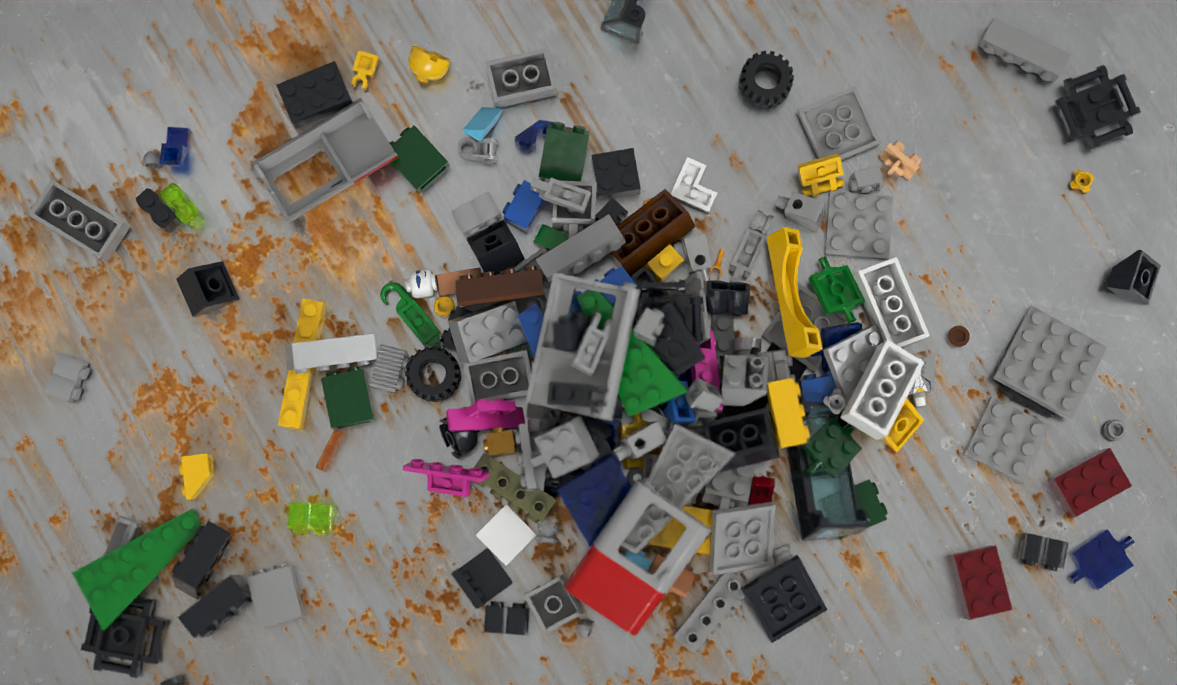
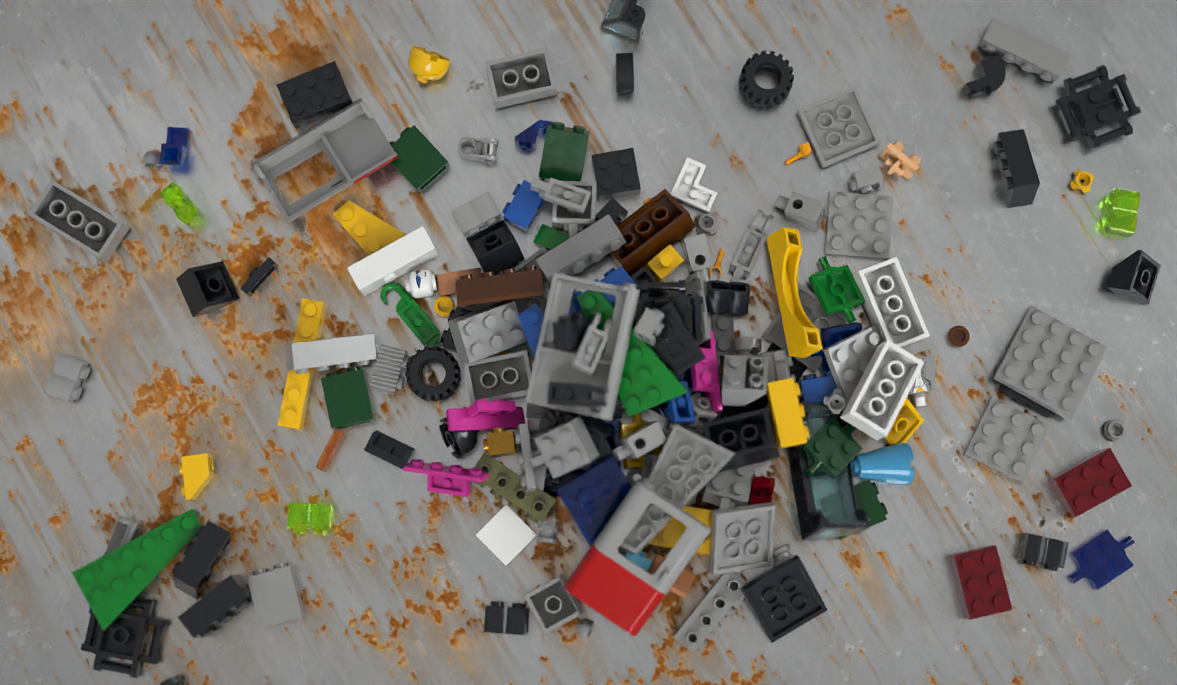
black brick [136,188,181,233] -> none
yellow plate [351,50,379,90] -> none
black bracket [451,548,512,609] -> none
medium azure slope [462,107,502,142] -> none
light grey brick [684,378,723,412] -> none
yellow plate [797,153,845,197] -> none
none -> black plate [240,257,278,297]
none -> yellow wing [333,201,406,256]
none -> white brick [347,226,439,296]
none -> black hinge [364,430,415,469]
none -> black tyre [616,53,634,93]
none -> light grey plate [696,213,717,234]
none -> light orange hand [785,142,812,166]
none -> dark azure cone [851,442,915,486]
none -> black brick [962,54,1006,97]
none -> black wedge [994,129,1040,208]
none -> clear neon green brick [1102,188,1140,237]

